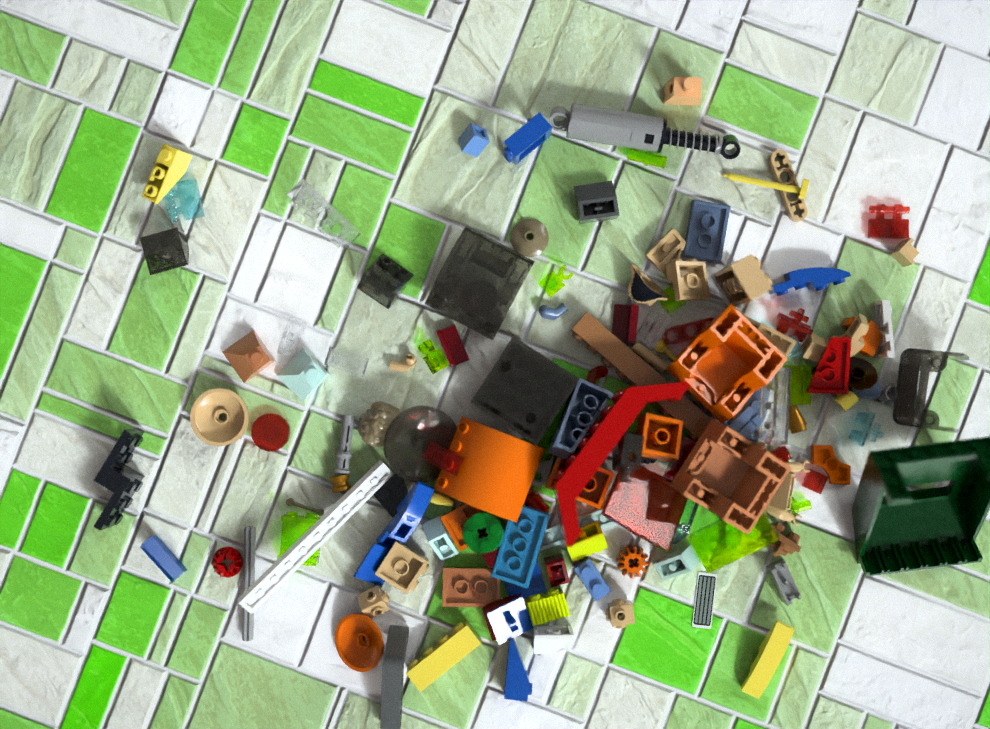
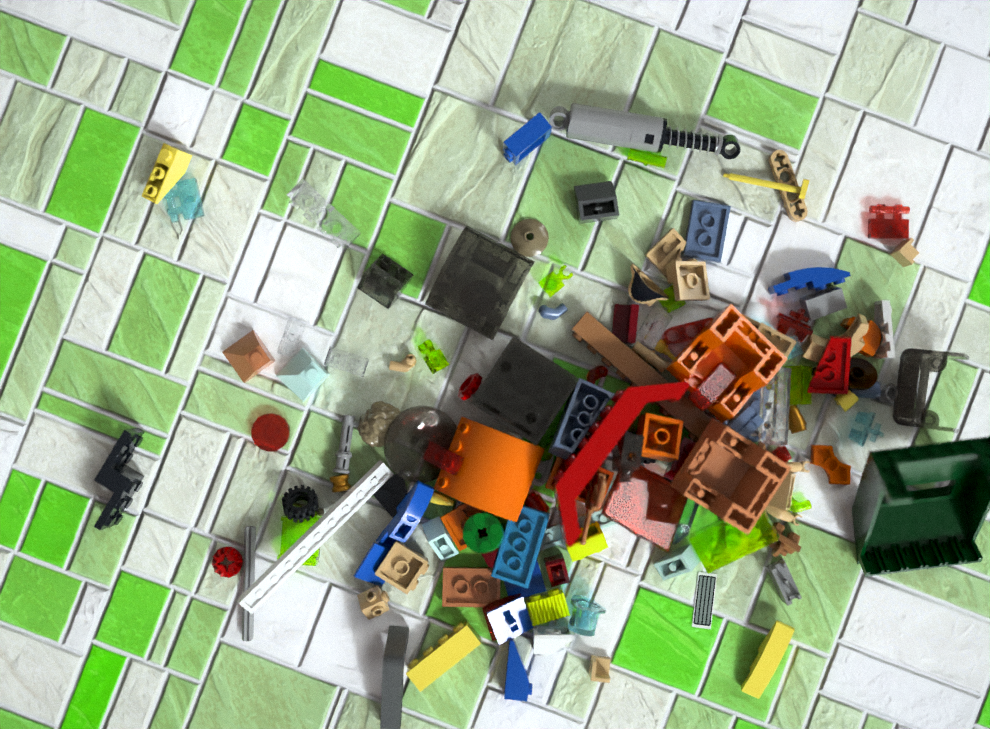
clear smoke slope [140,227,189,275] -> none
piece [140,535,187,583] -> none
tan dish [190,388,249,446] -> none
orange dish [335,613,384,672] -> none
dark red panel [436,324,469,367] -> none
medium blue panel [458,123,490,157] -> none
medium blue brick [573,556,611,601] -> none
tan brick [605,599,635,629] -> none
orange gear [616,545,649,578] -> none
light nougat torso [664,76,702,106] -> none
tan brick [713,253,772,306] -> none
clear red tile [801,469,828,494] -> none
none -> black tyre [282,485,319,523]
none -> red gear [458,373,482,401]
none -> clear light blue piece [567,595,606,637]
none -> medium nougat piece [580,472,607,545]
none -> tan panel [589,655,611,683]
none -> clear red beam [688,361,737,412]
none -> light grey hinge [798,286,847,321]

